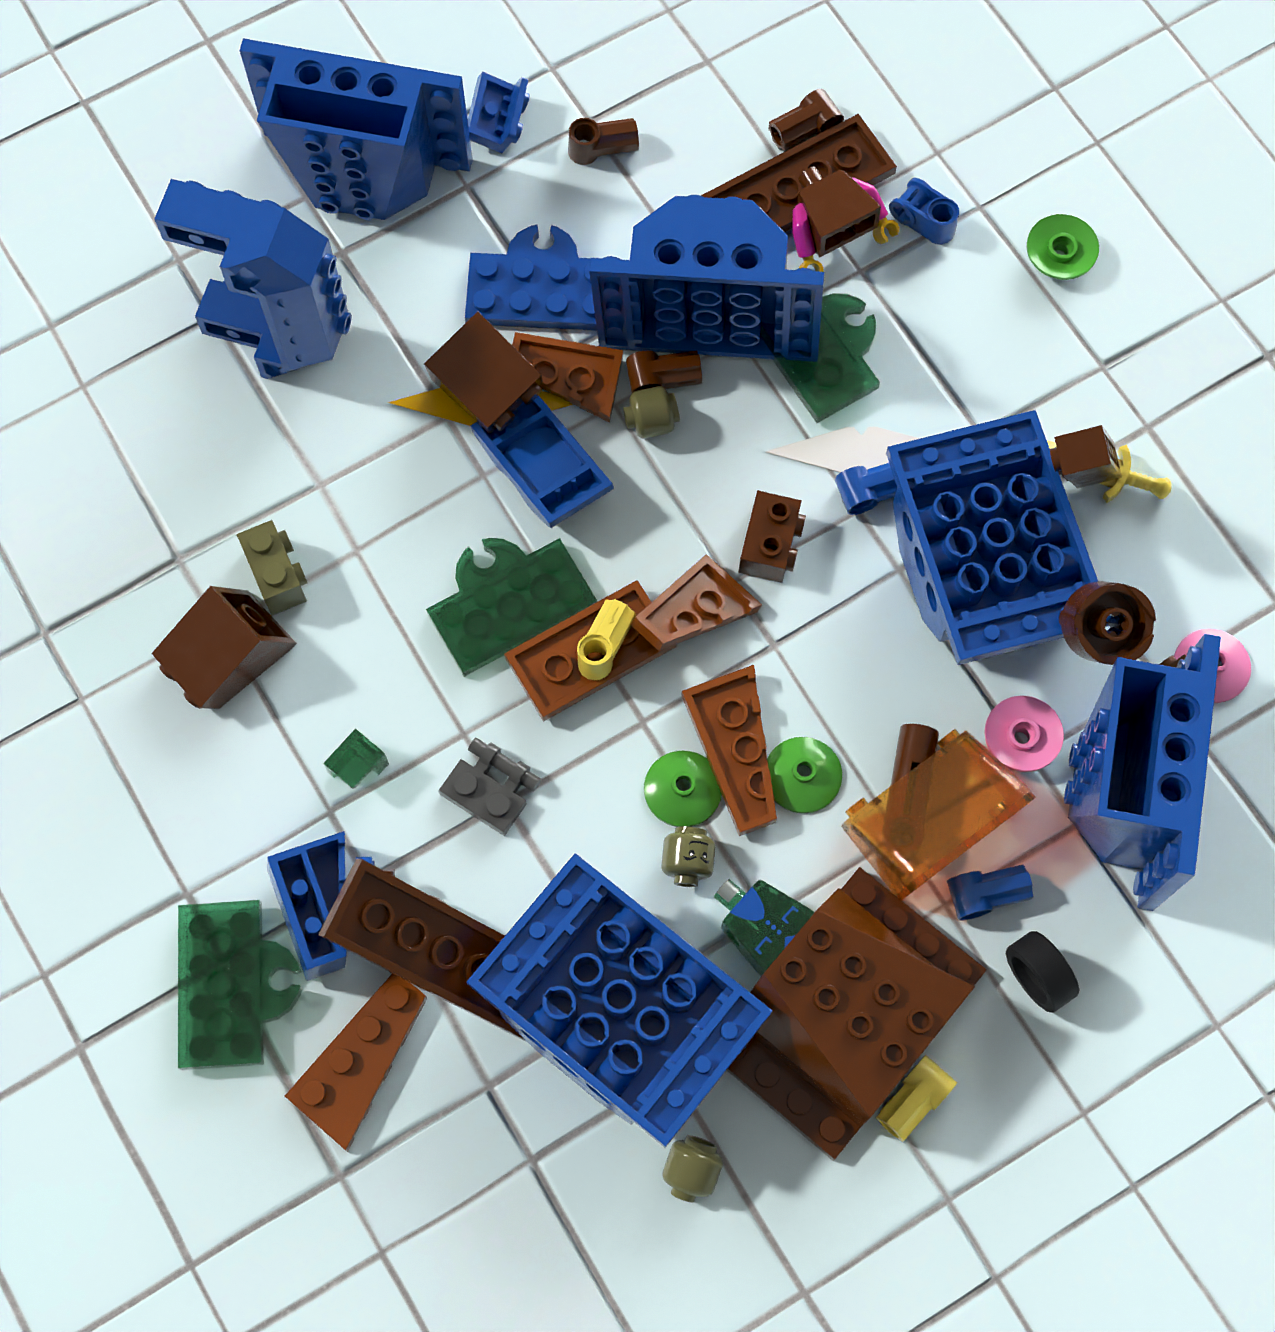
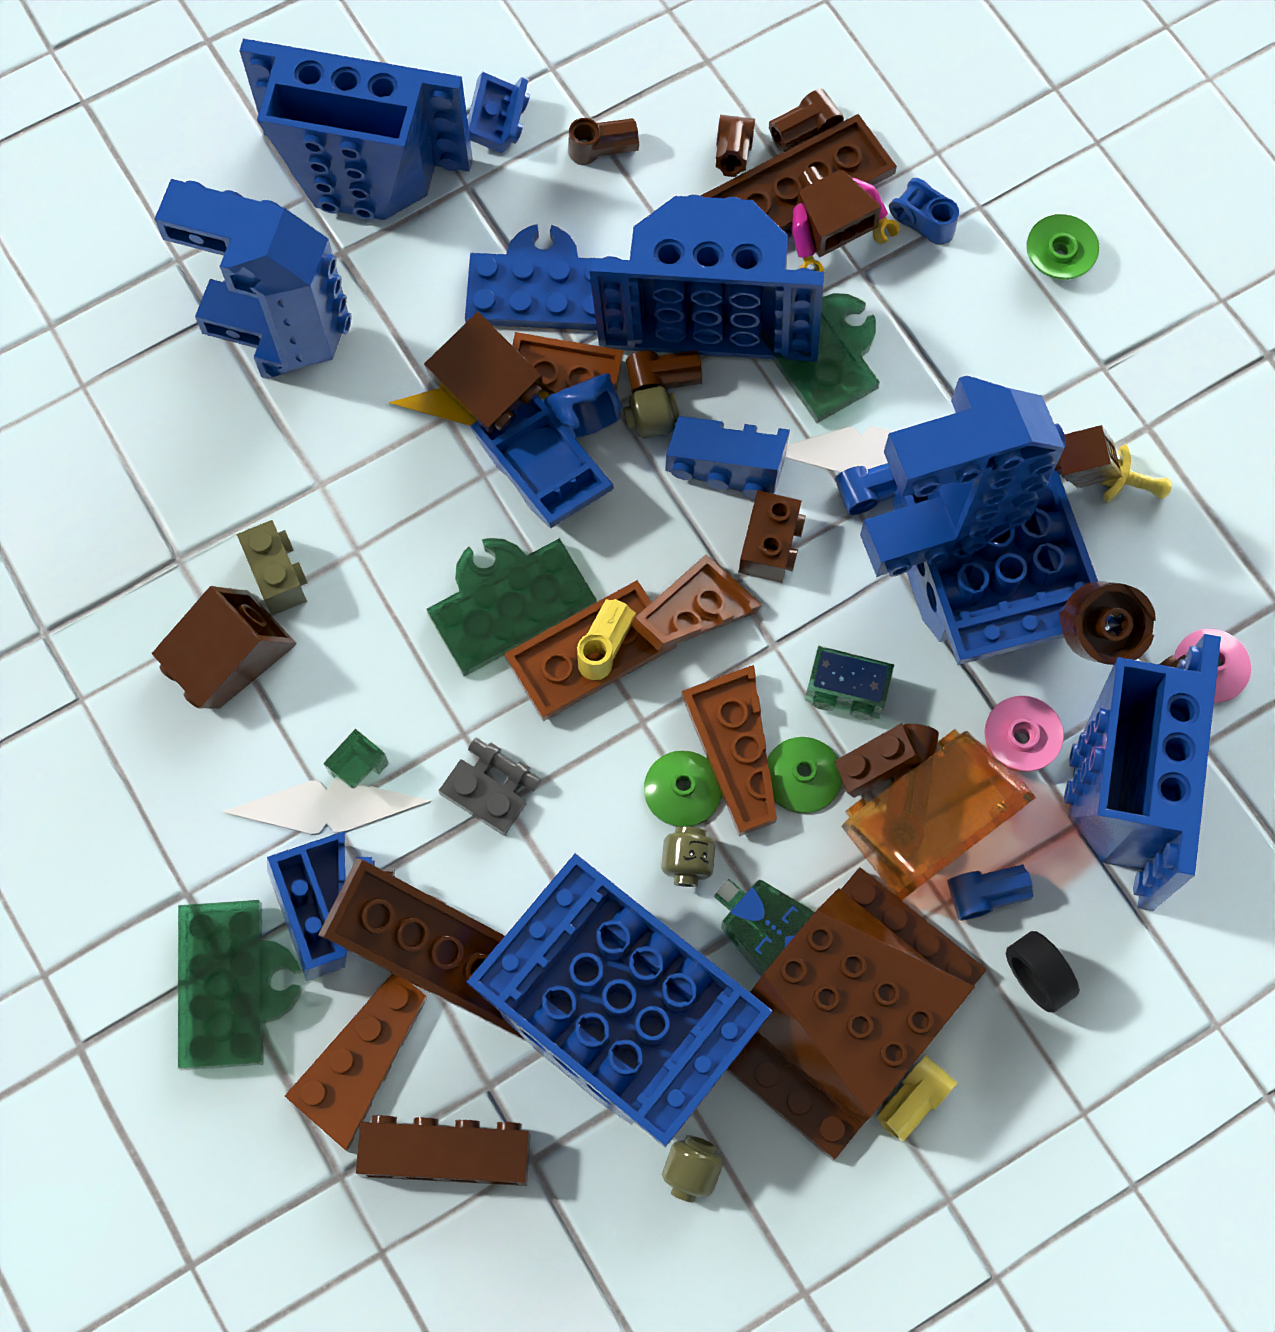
none -> white sticker [223,779,430,834]
none -> reddish brown brick [356,1115,531,1186]
none -> blue hair [543,372,622,438]
none -> blue wedge [665,416,790,500]
none -> reddish brown piece [715,114,755,177]
none -> brick [804,646,894,721]
none -> reddish brown plate [834,723,922,798]
none -> blue wedge [860,375,1066,577]

